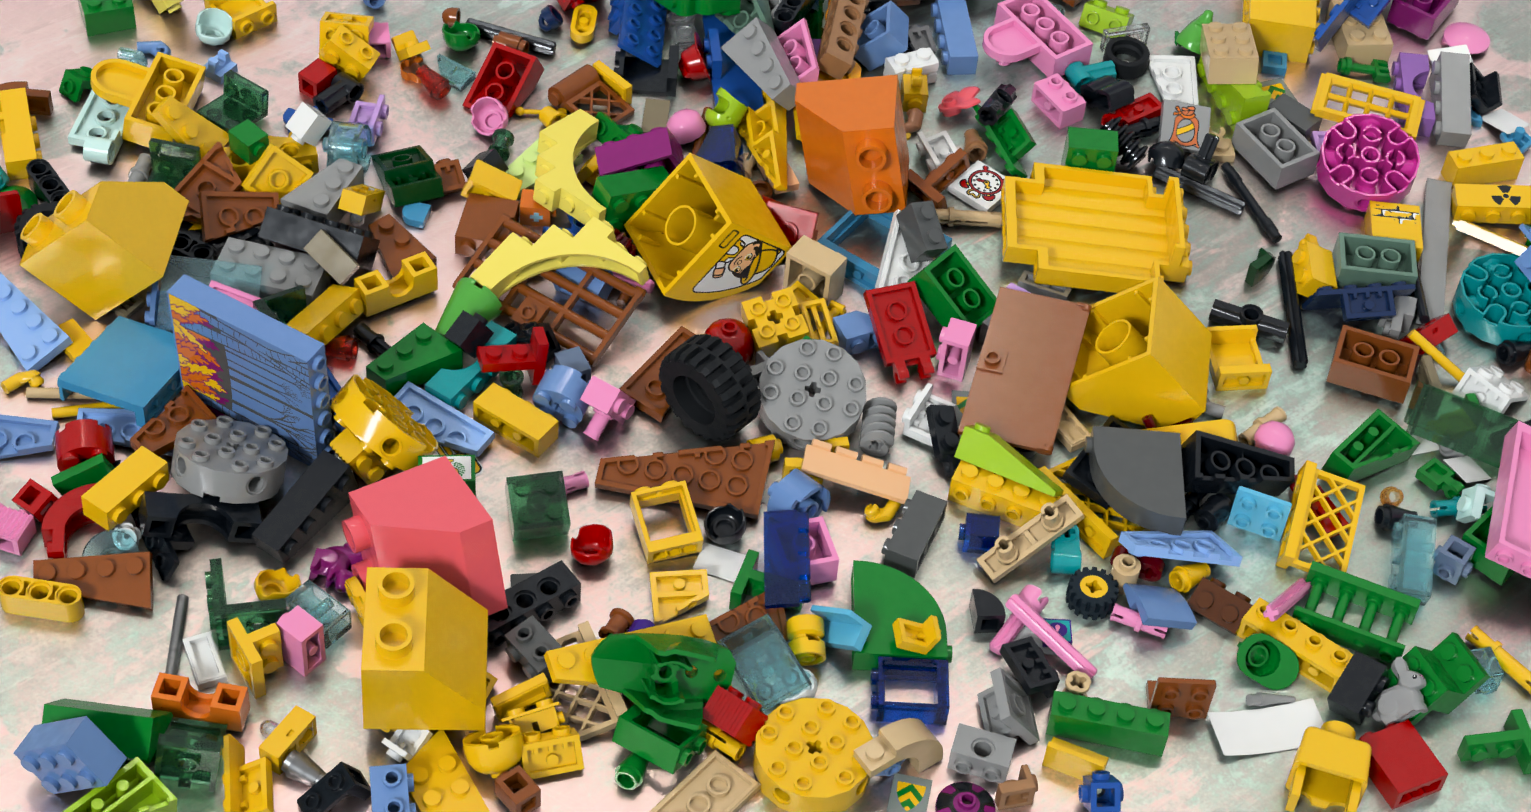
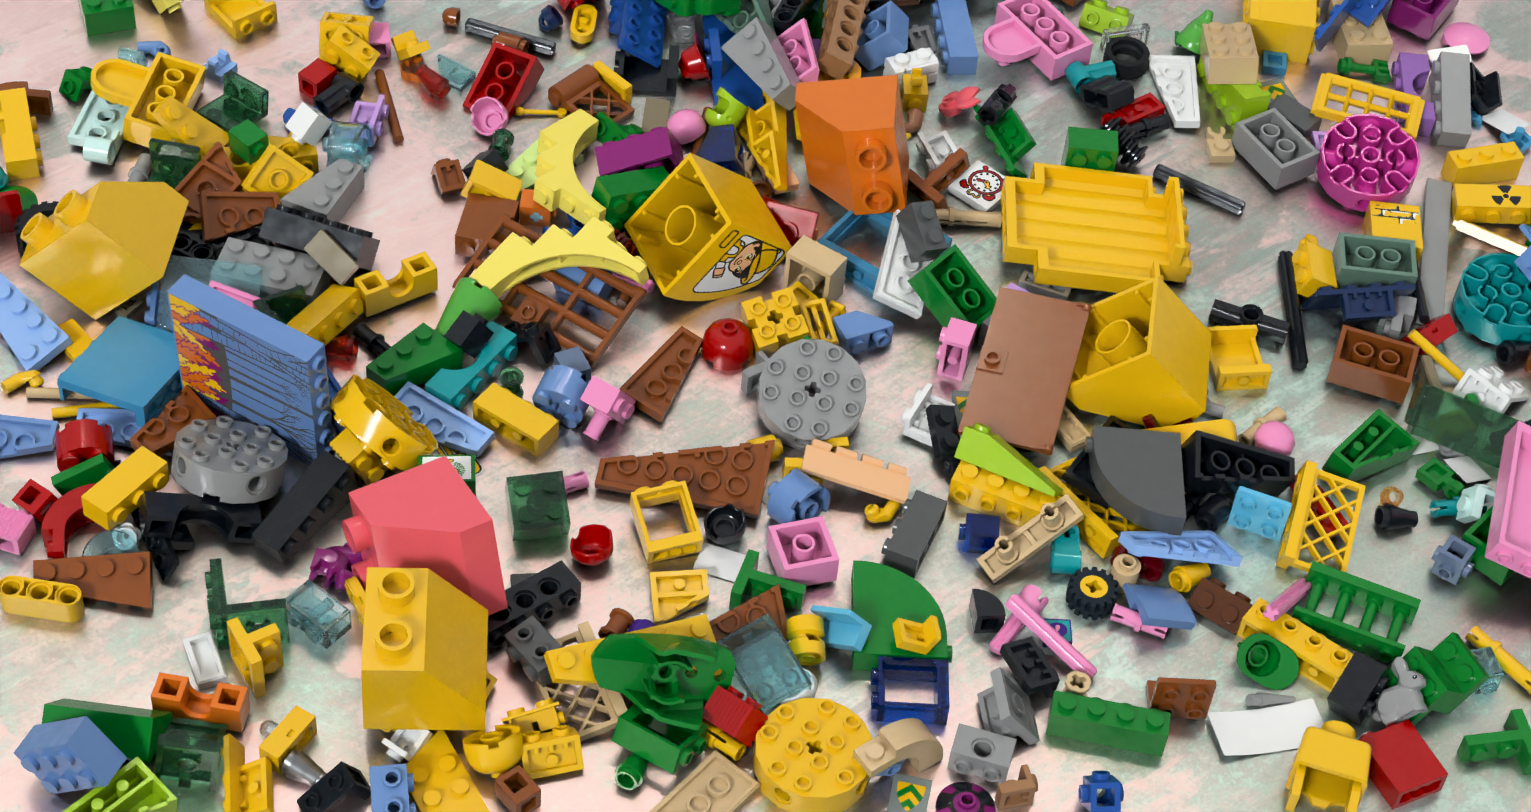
black beam [26,159,69,204] -> none
flat silver bar [165,594,189,675] -> none
light aqua hair [195,8,233,46] -> none
yellow hair [253,567,301,608] -> none
bright pink brick [276,605,326,677] -> none
yellow piece [338,184,385,227] -> none
dark orange wing [368,214,437,278] -> none
dark green slope [371,145,444,207] -> none
dark azure tile [402,202,431,229] -> none
green hair [442,21,480,52] -> none
red bracket [476,327,549,385] -> none
yellow tile [490,672,552,721] -> none
yellow piece [539,106,567,127] -> none
yellow tile [576,153,600,186] -> none
black tyre [659,334,761,441] -> none
clear blue windscreen [763,509,811,609] -> none
light grey piece [859,397,897,457] -> none
red tile [863,281,937,385] -> none
medium nougat cone [964,129,988,162] -> none
bright pink brick [1031,73,1087,129] -> none
yellow panel [1042,737,1109,781] -> none
black hair [1148,141,1185,169] -> none
light grey tile [1158,99,1211,153] -> none
black beam [1180,133,1219,185] -> none
black piece [1221,162,1282,243] -> none
dark green slope [1245,248,1276,287] -> none
clear light blue wedge [1388,513,1437,606] -> none
none -> dark orange bar [375,69,404,143]

